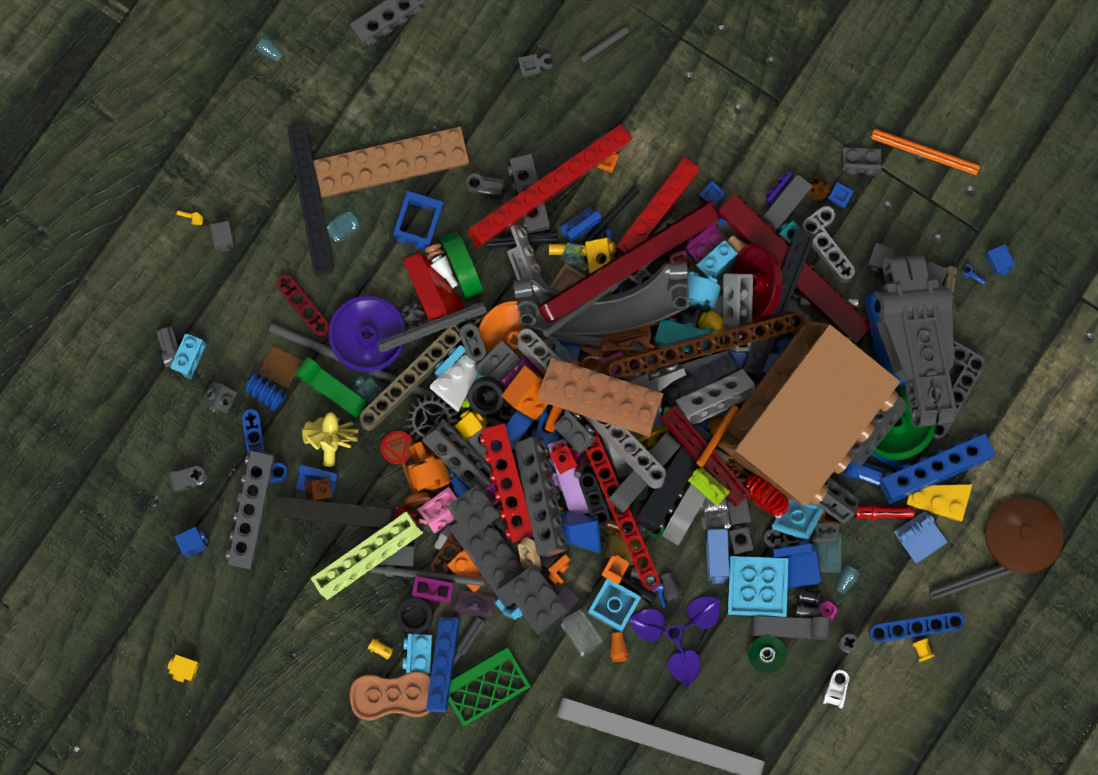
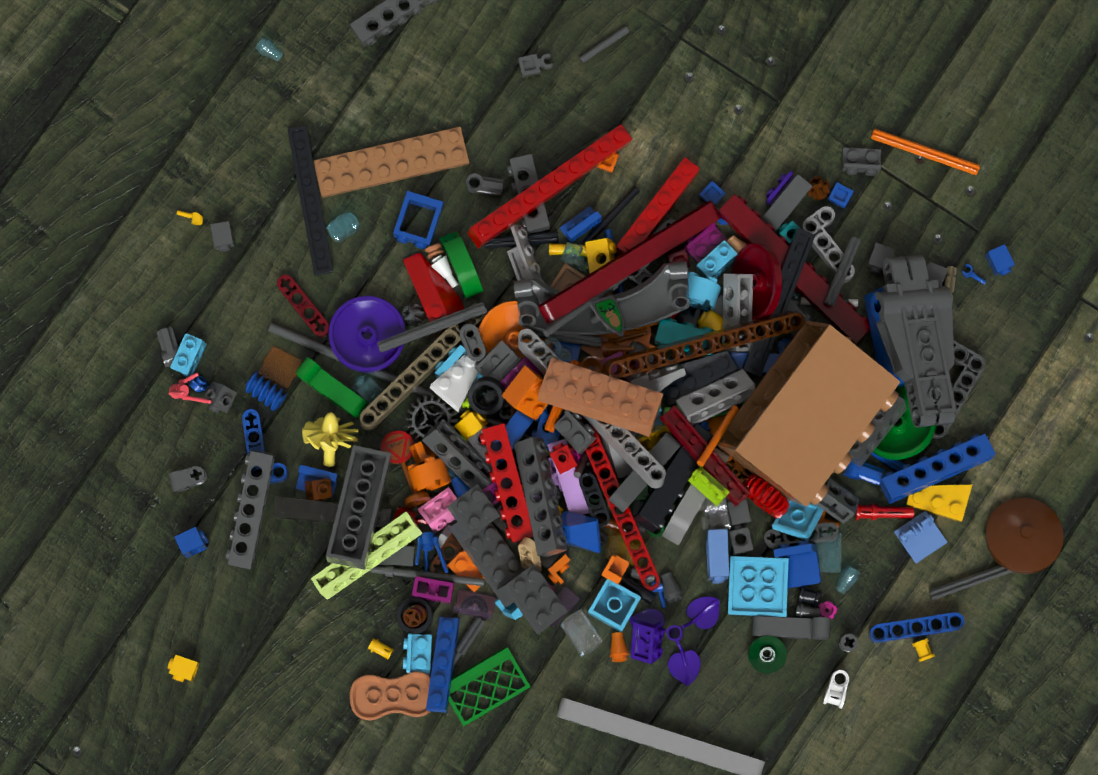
none -> coral plant [169,373,212,404]
none -> blue plate [190,376,209,393]
none -> dark grey brick [326,445,392,570]
none -> reddish brown wheel [403,604,427,627]
none -> blue plant [415,532,448,573]
none -> shield [589,295,625,337]
none -> dark purple bracket [631,620,664,664]
none -> dark grey axle [824,236,861,307]

